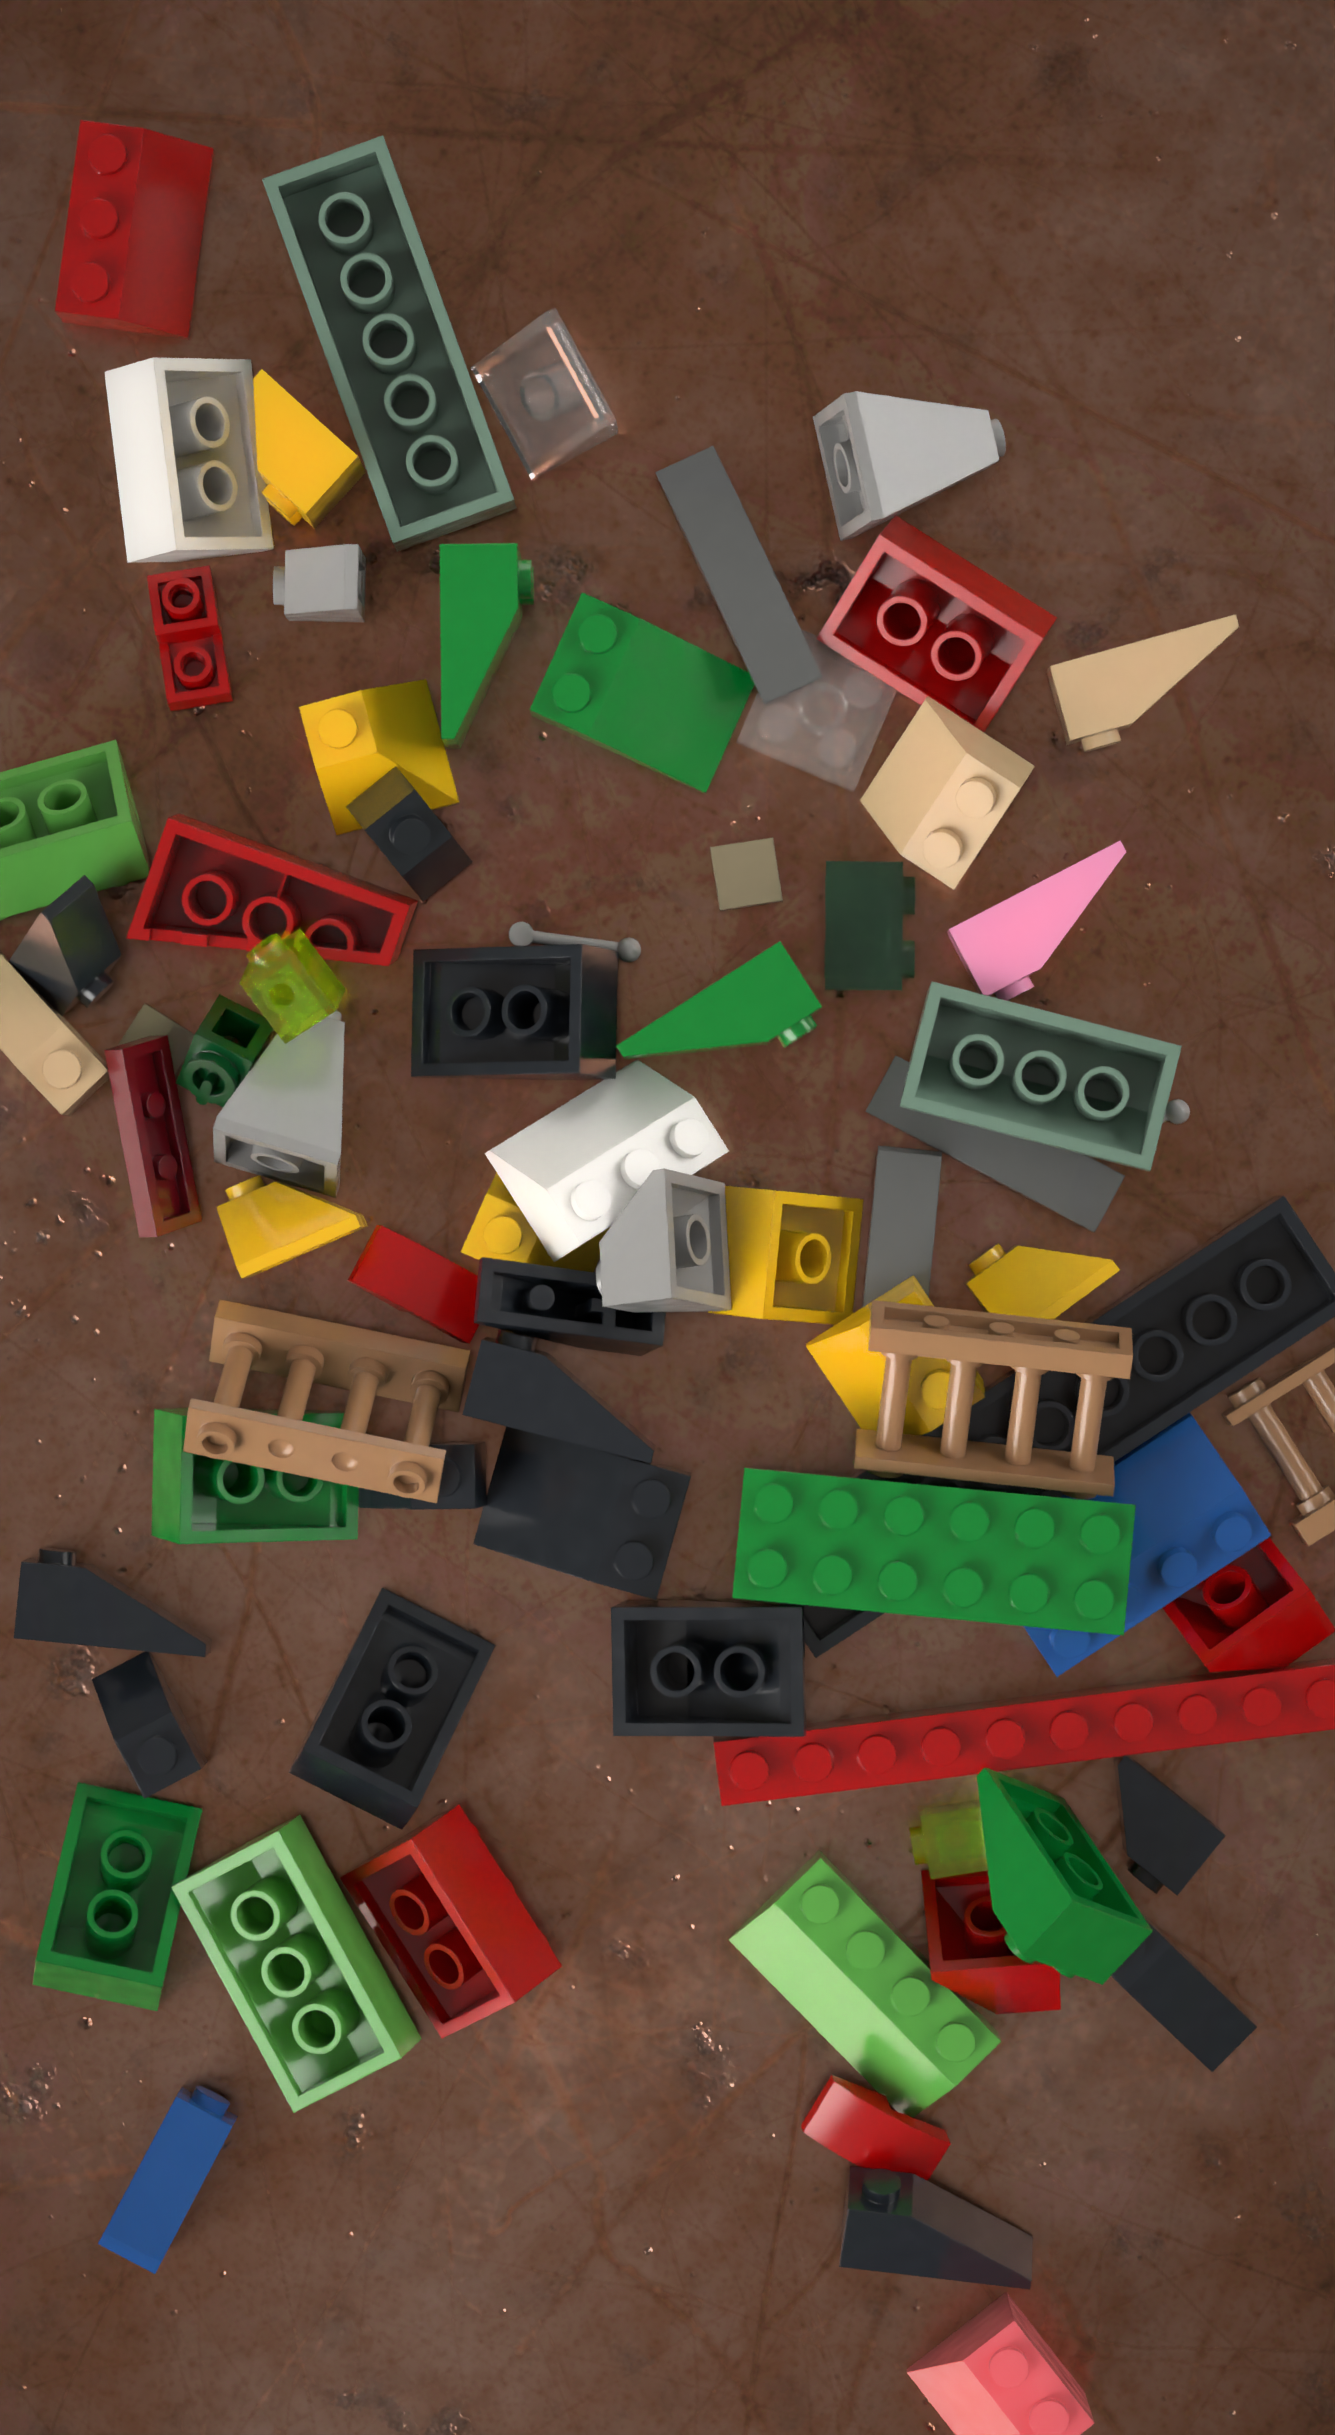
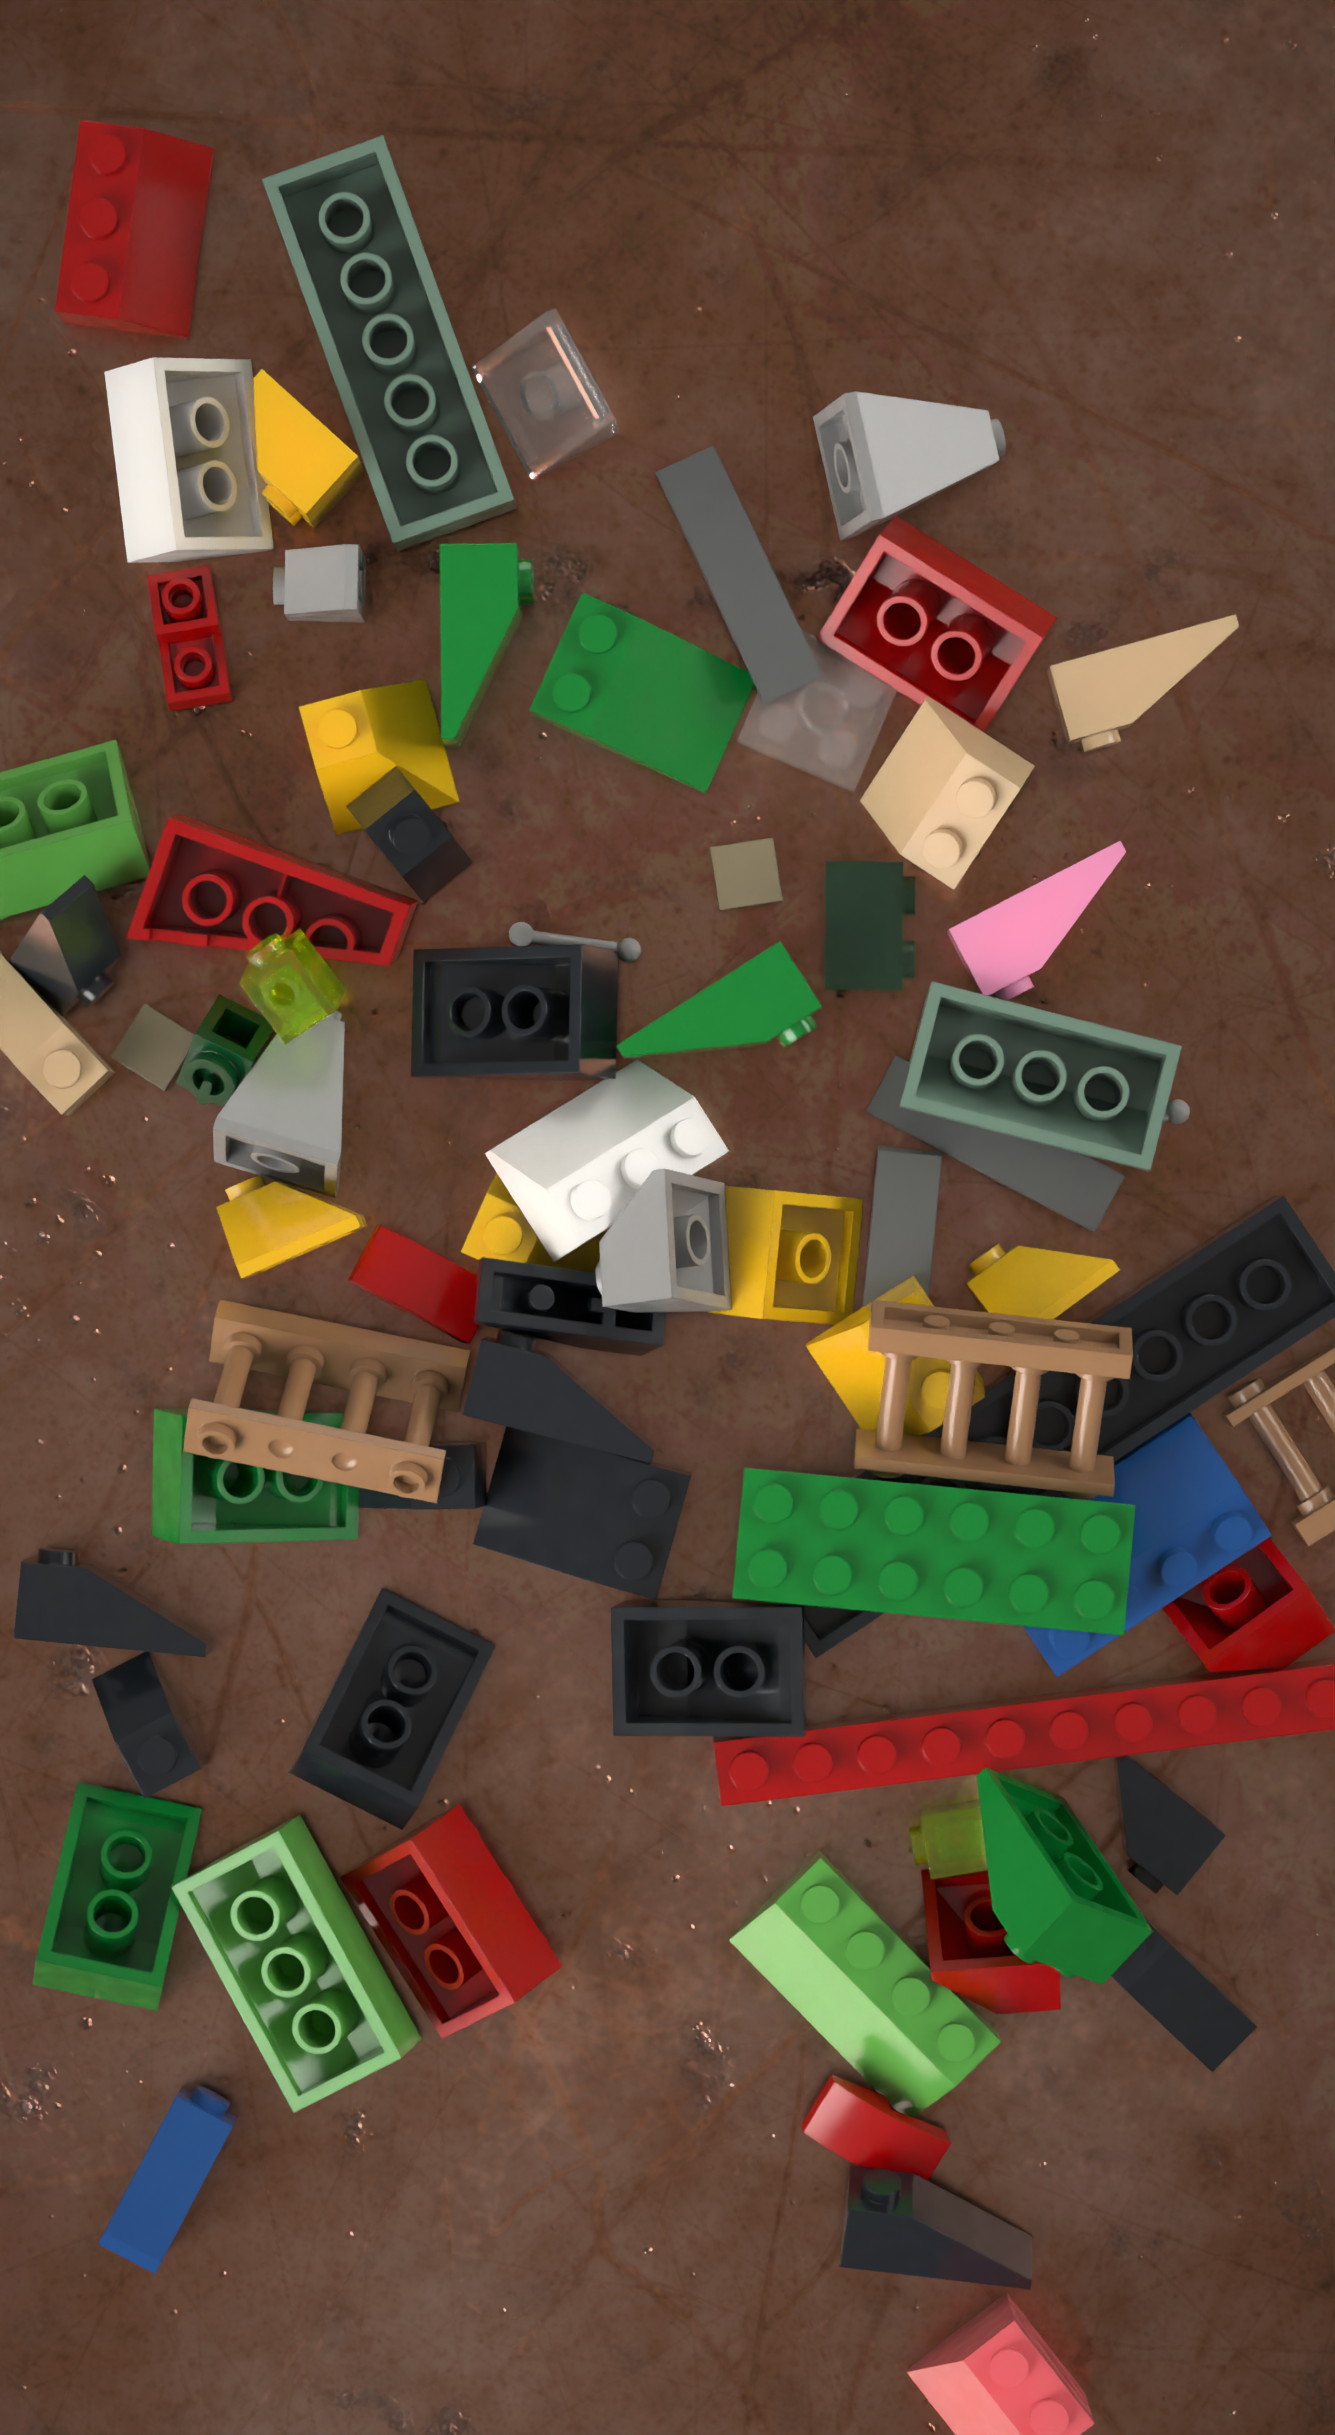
dark red plate [104,1035,202,1237] -> none

